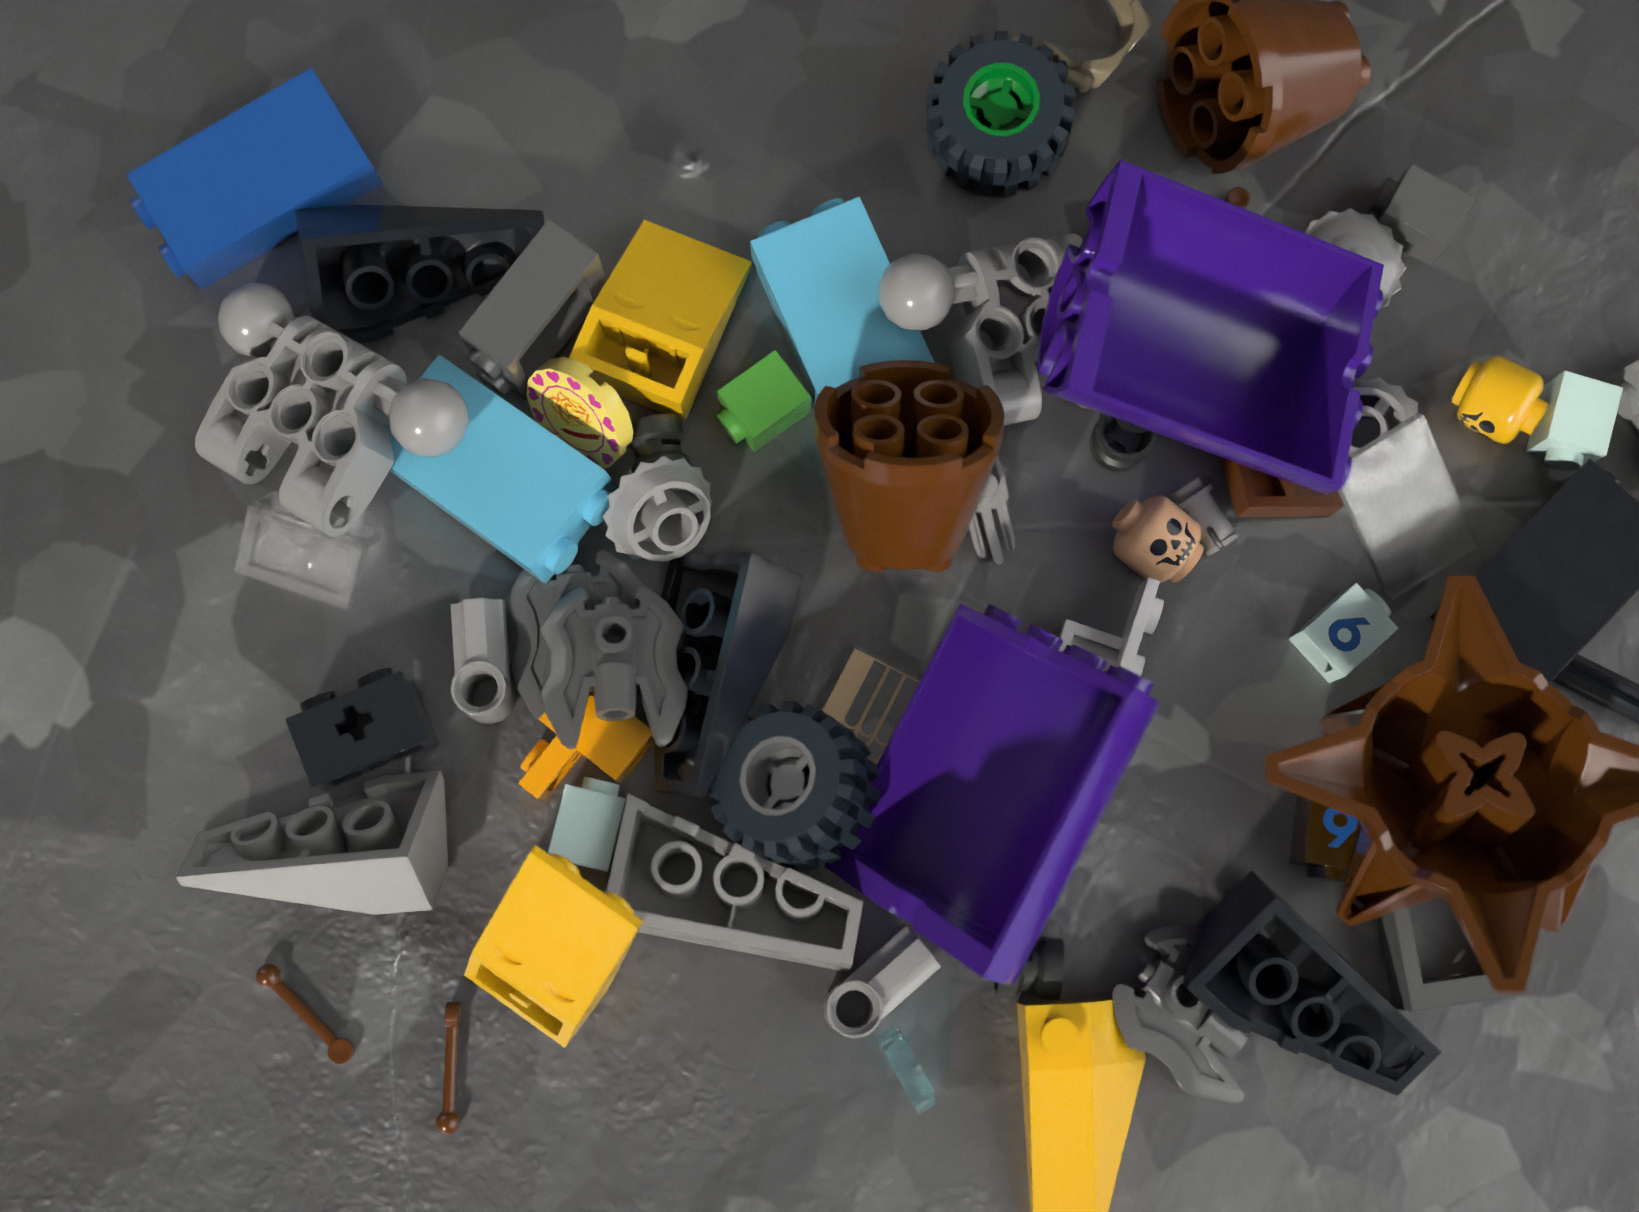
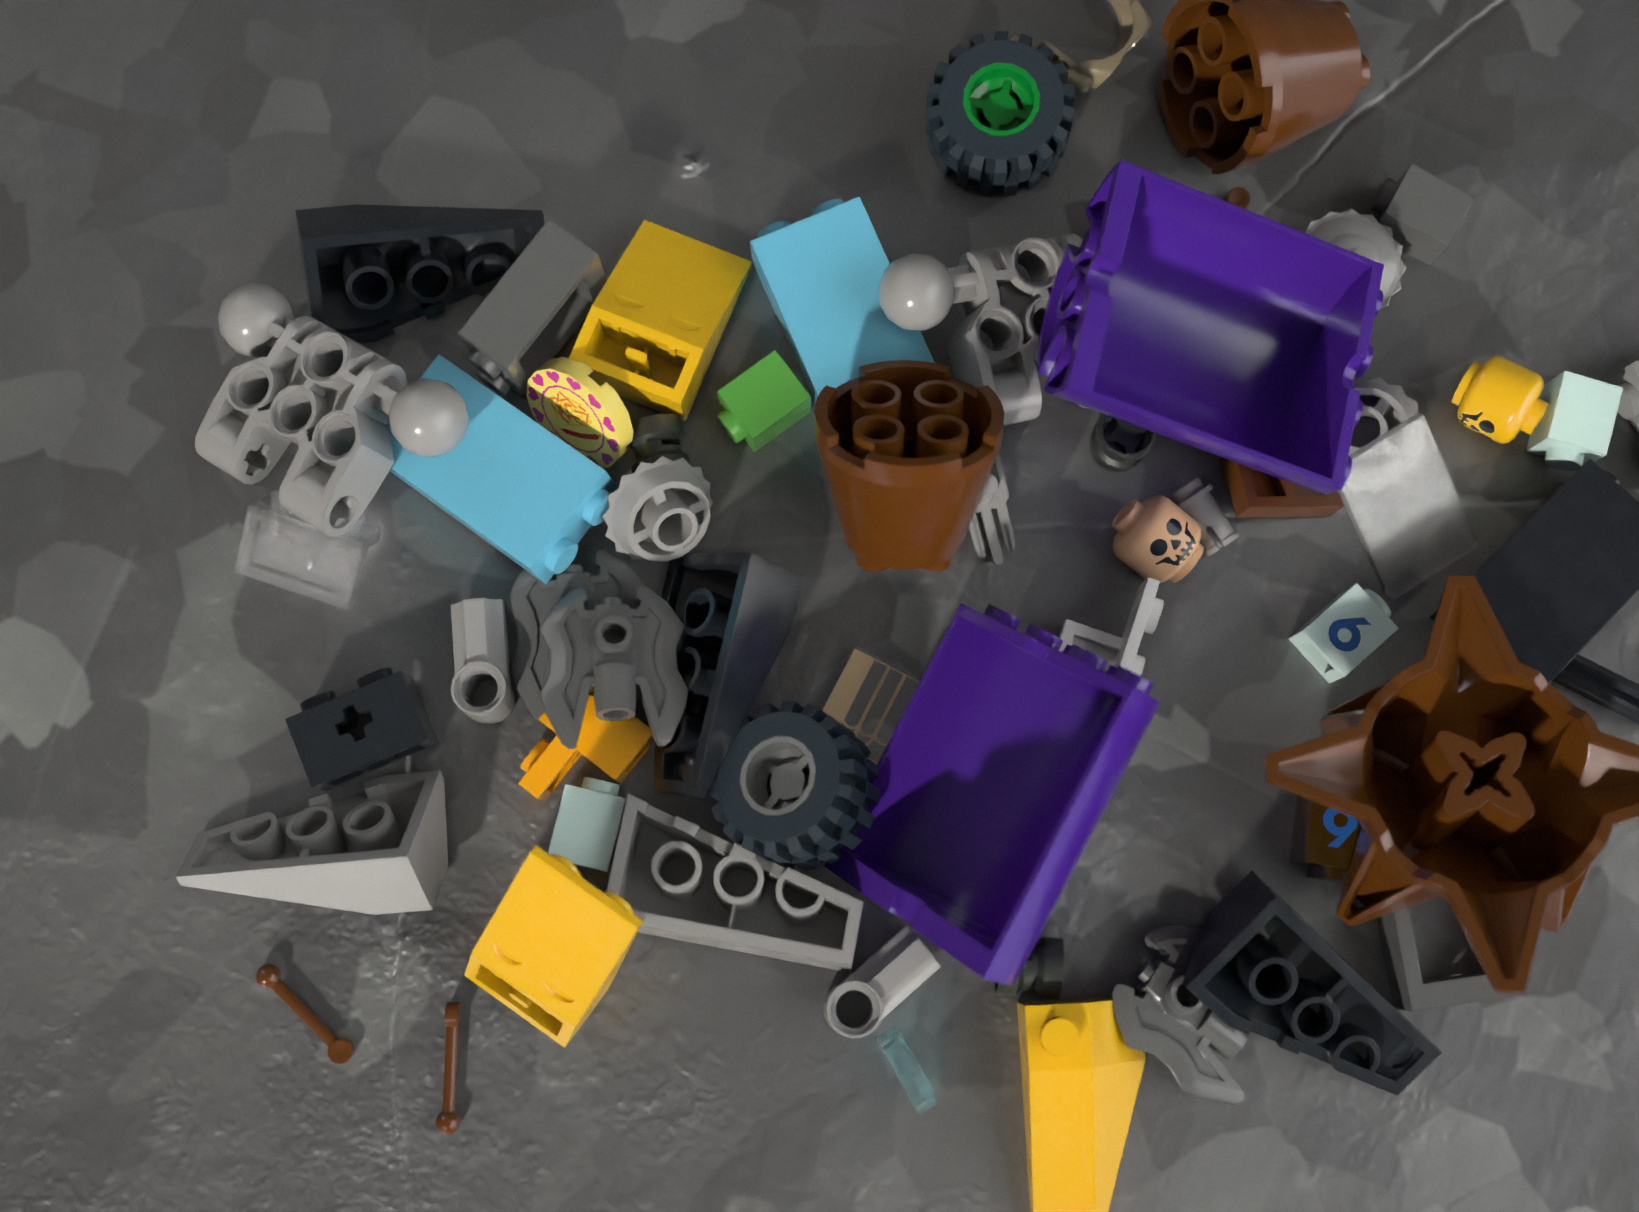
blue brick [126,67,383,290] -> none

